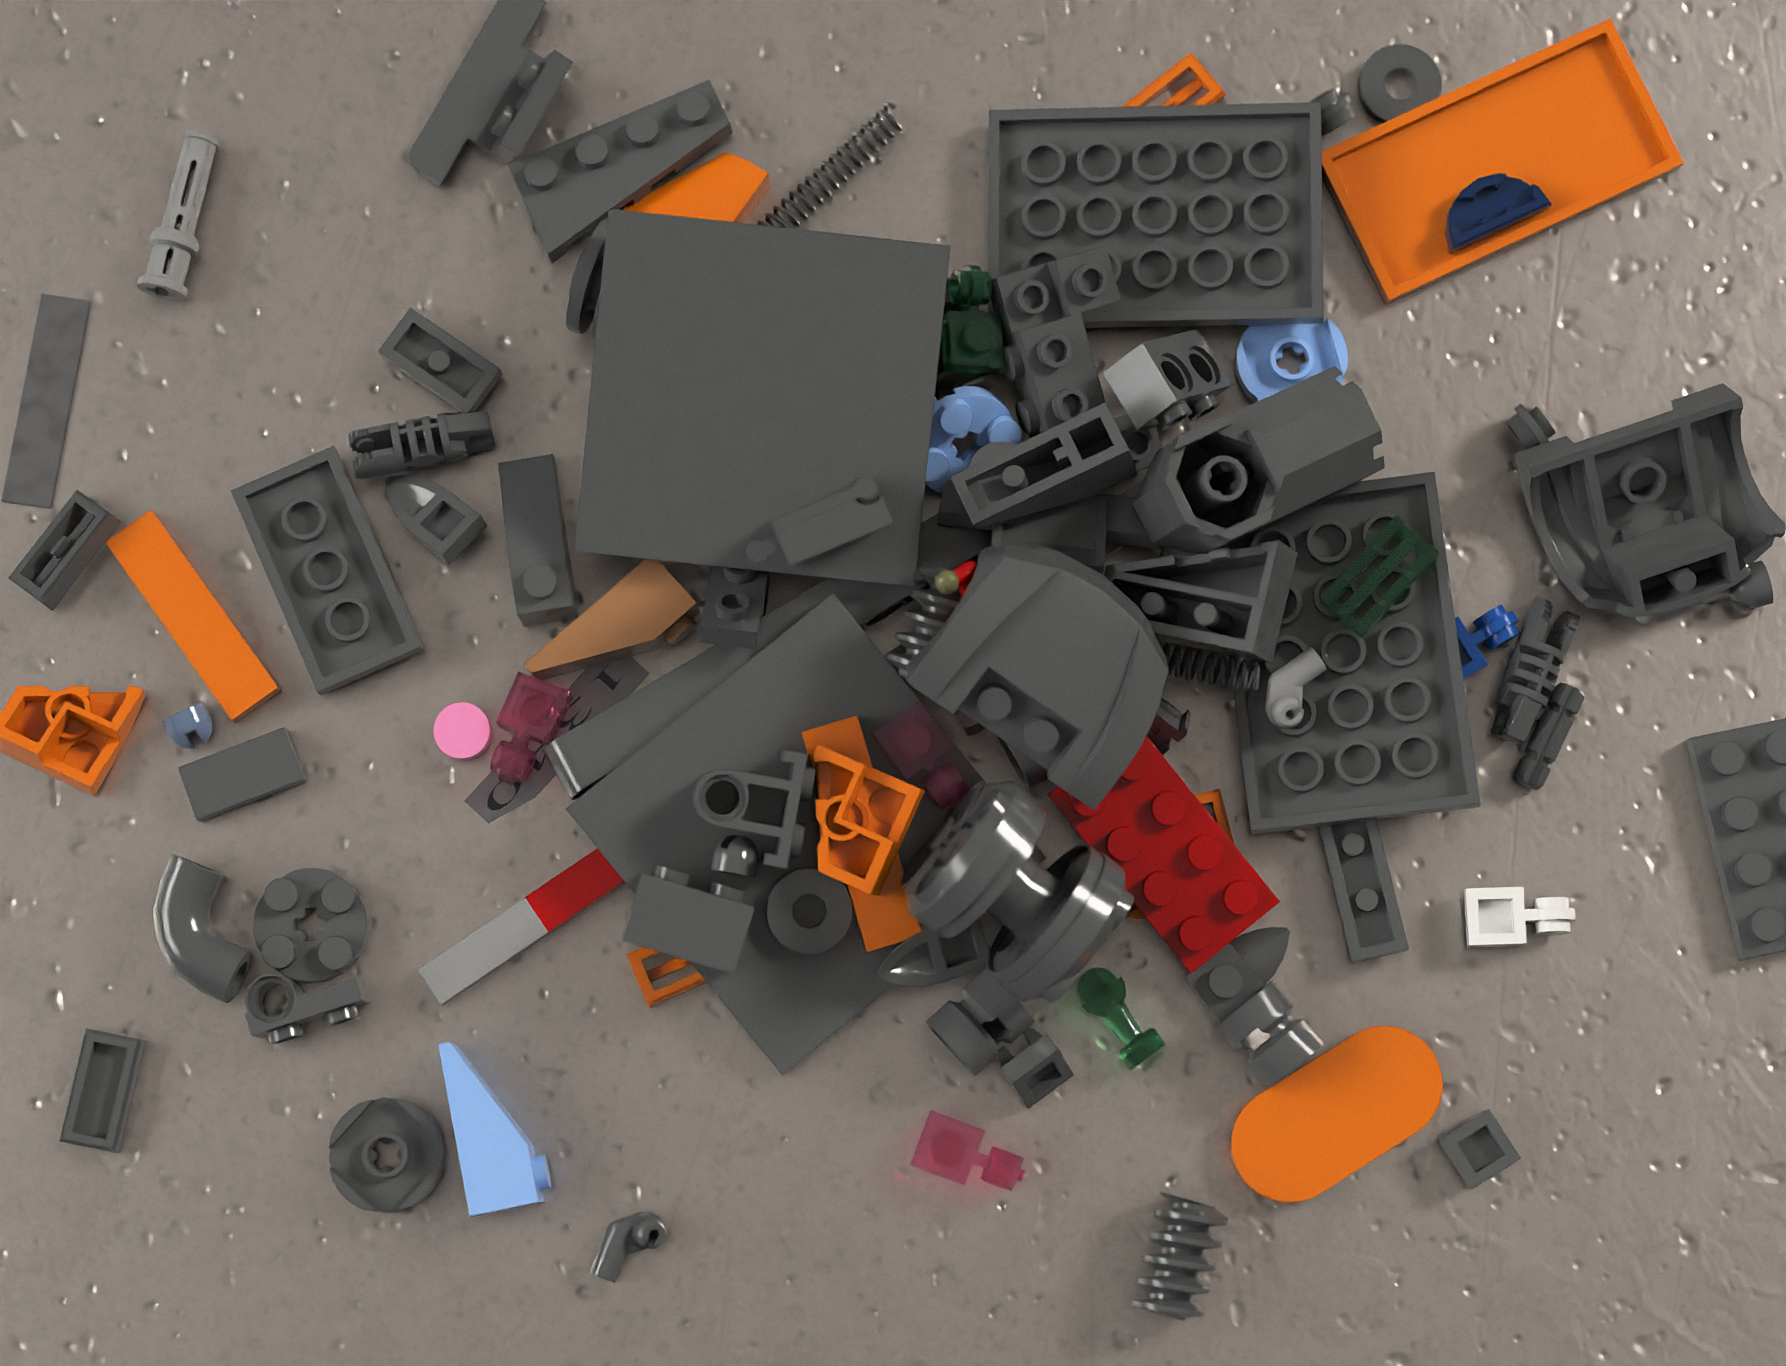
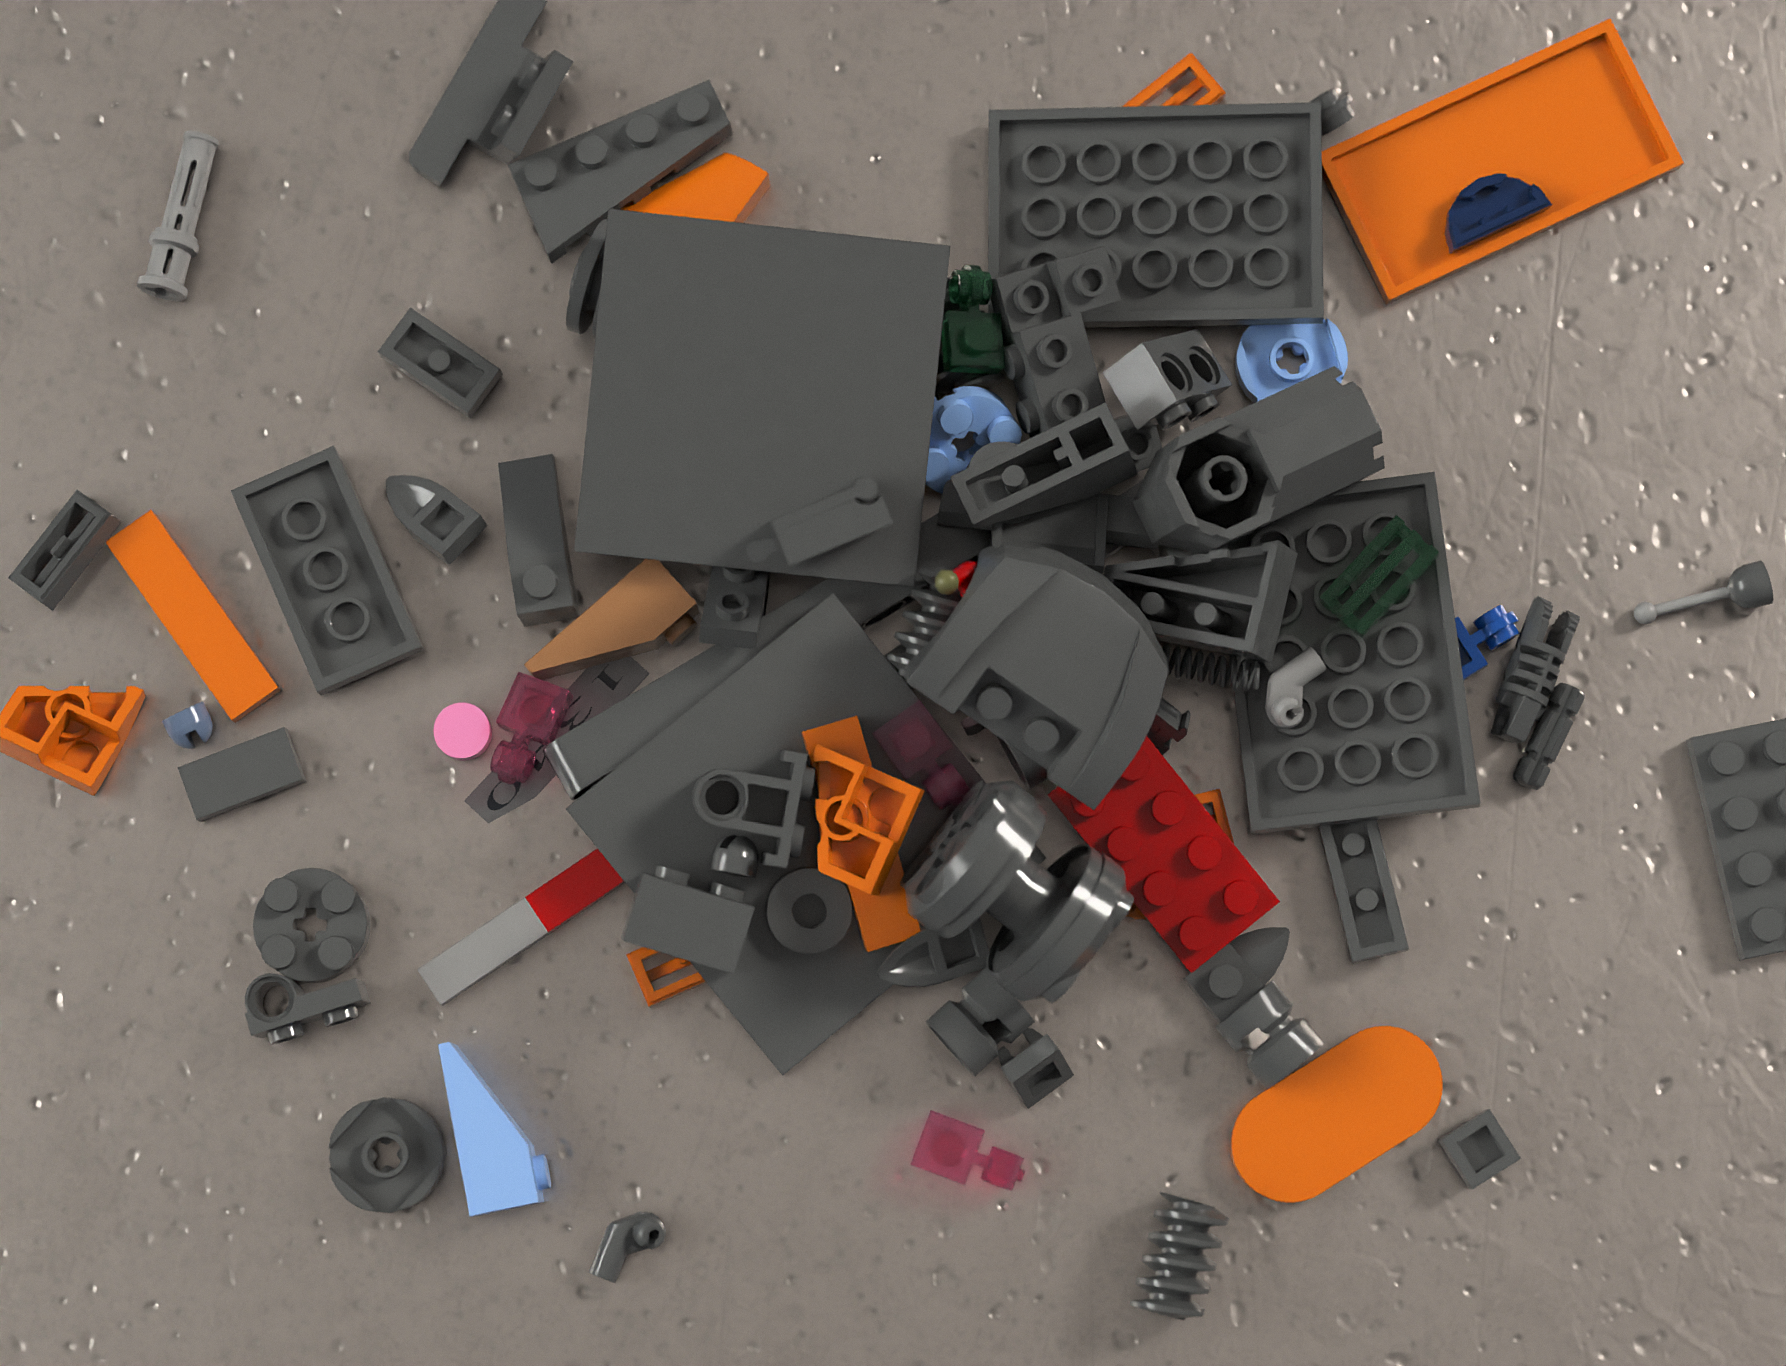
flat silver sticker [1,294,90,508] -> none
dark grey tile [59,1028,146,1153] -> none
dark grey cylinder [152,853,253,1003] -> none
dark grey hinge [348,411,495,480] -> none
dark grey piece [757,102,903,228] -> none
clear green leg [1076,967,1167,1071] -> none
dark grey piece [1357,44,1442,122] -> none
white plate [1464,887,1576,948] -> none
dark grey plate [1506,404,1556,449] -> none
dark grey piece [1514,383,1786,617] -> none

